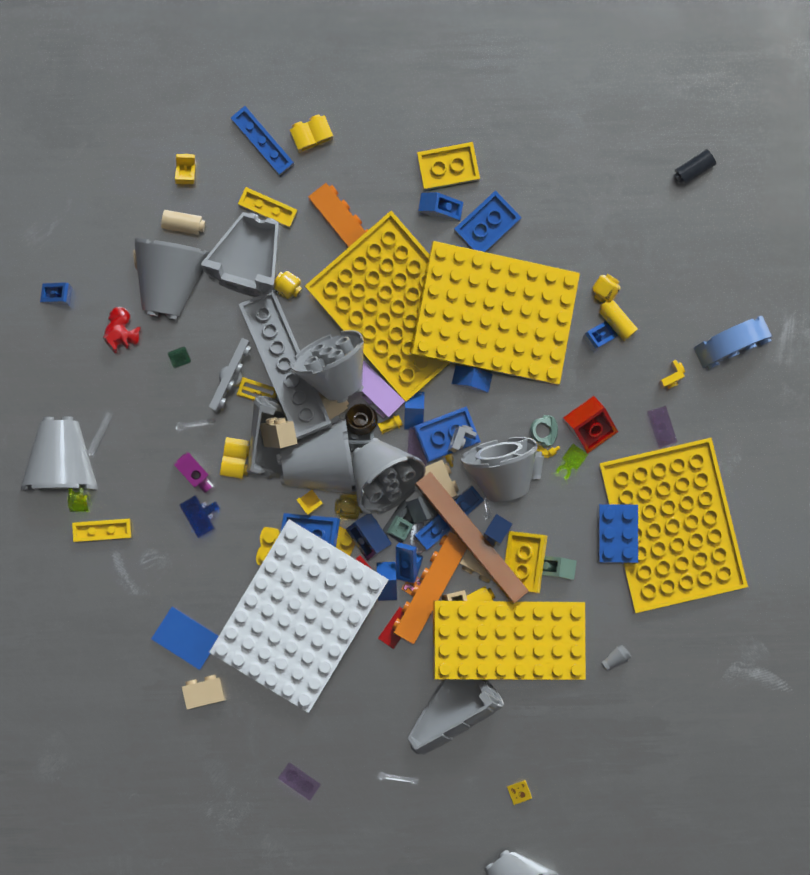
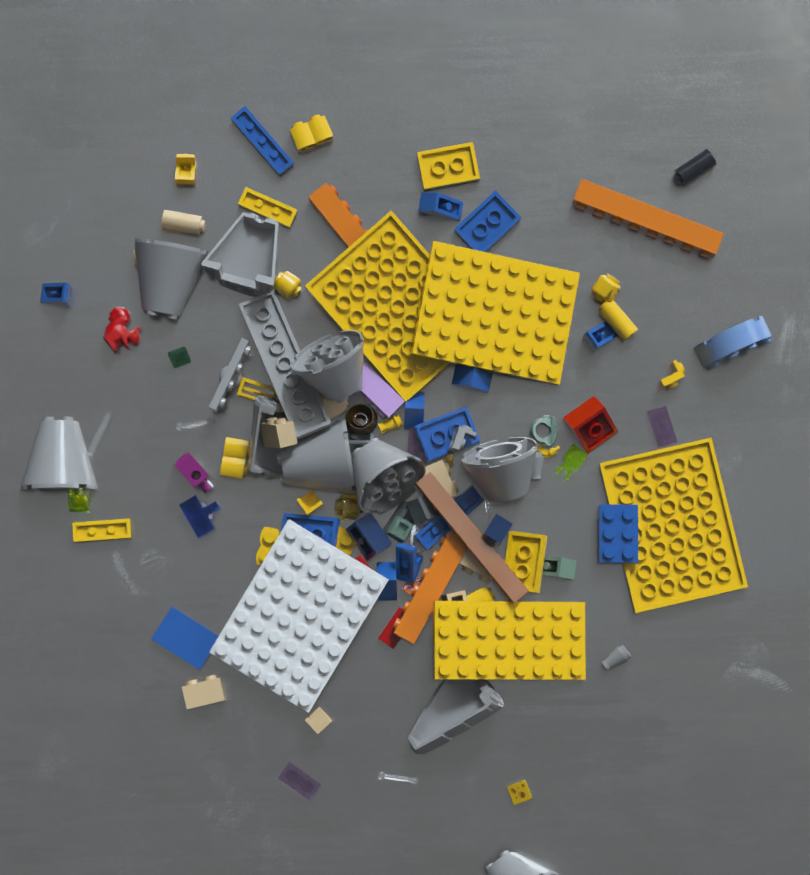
none -> tan panel [305,707,332,734]
none -> orange brick [572,179,724,258]

